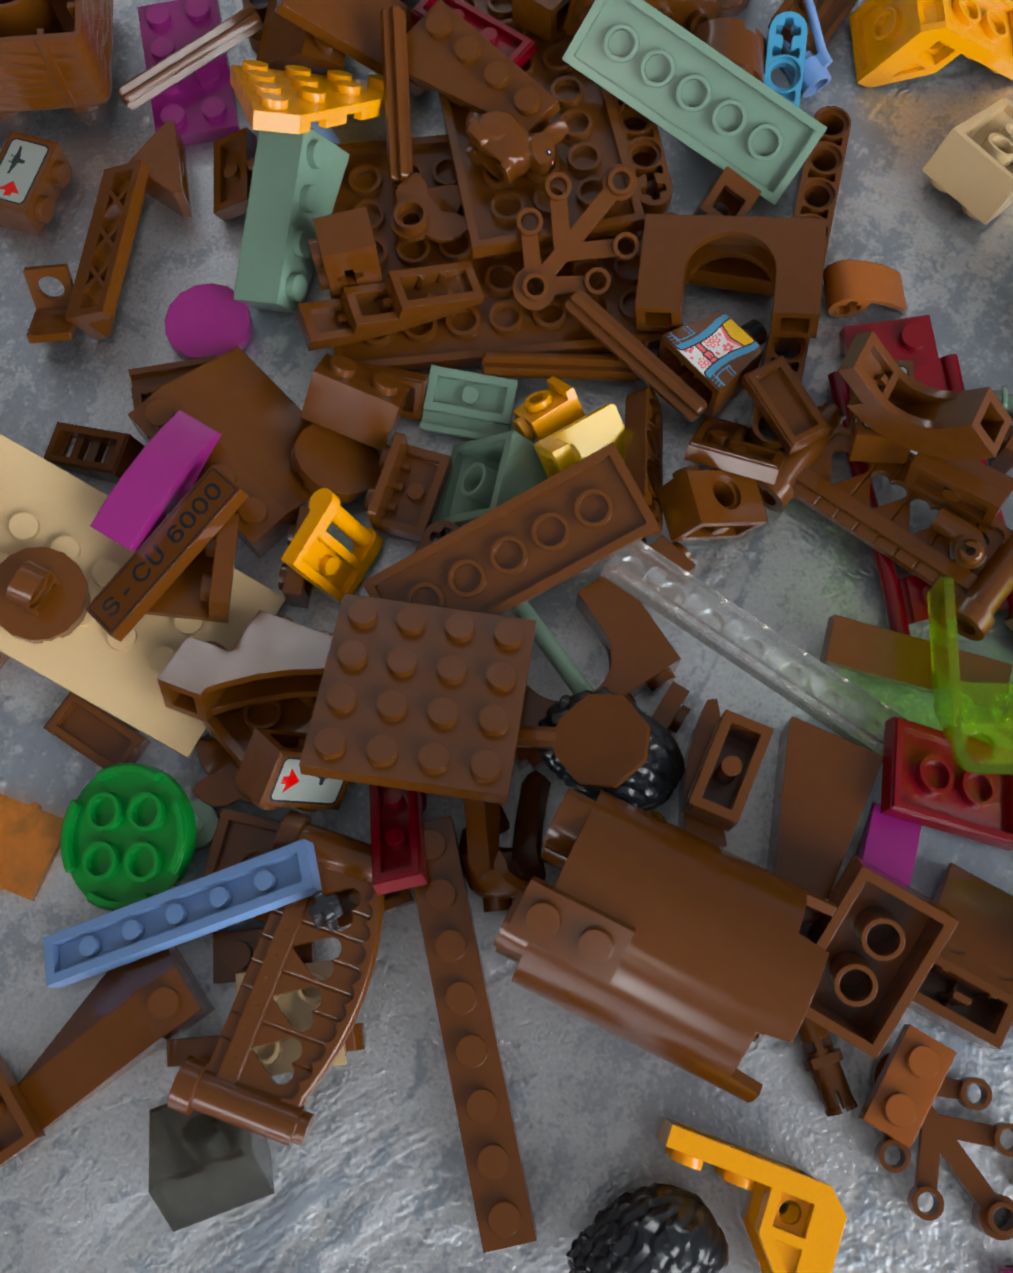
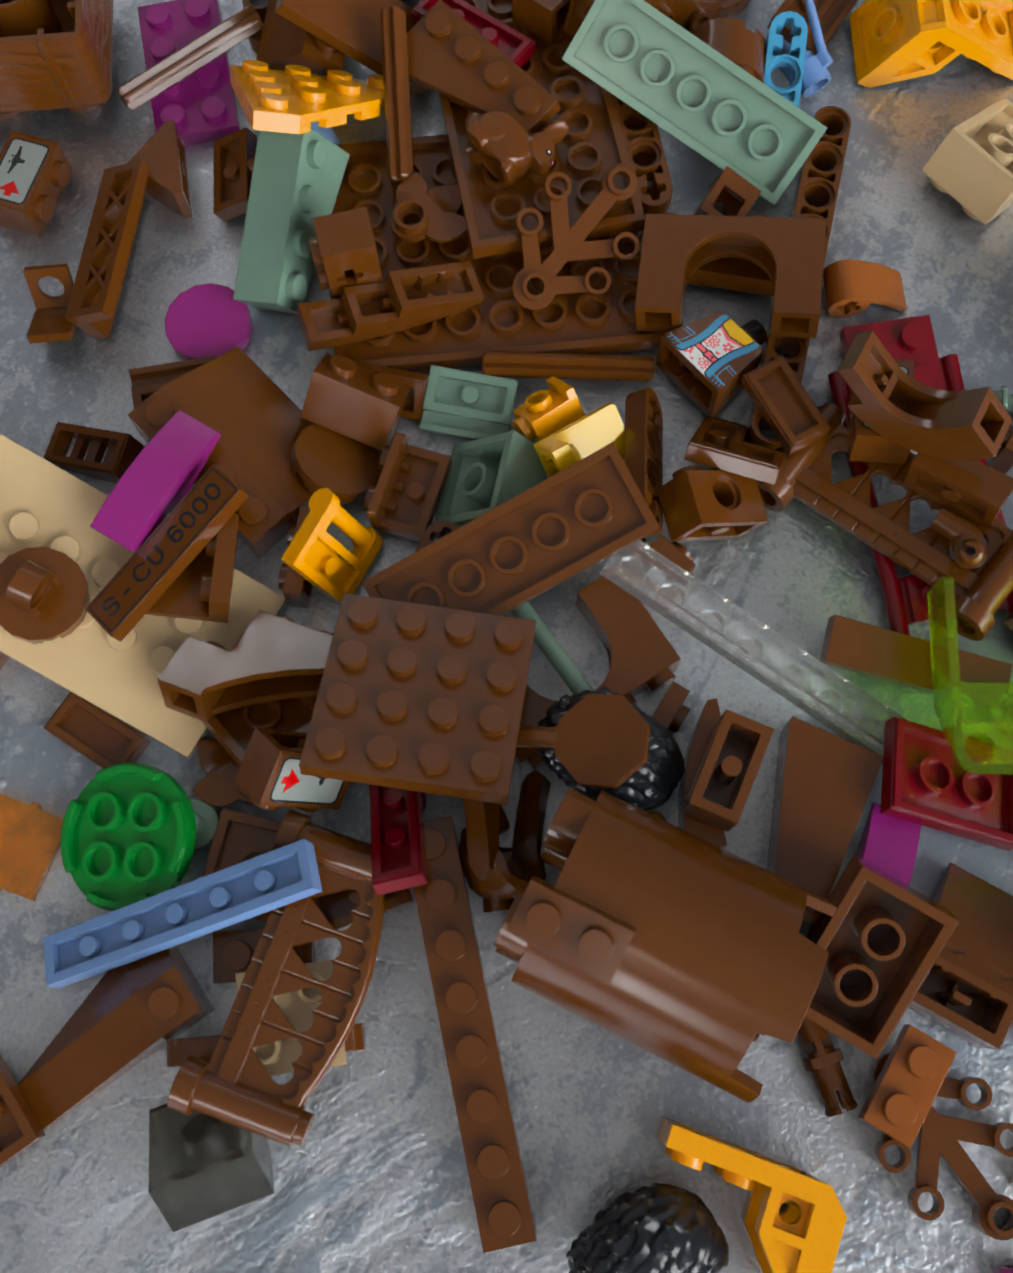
black piece [308,890,343,933] -> none
reddish brown axle [564,290,708,422] -> none

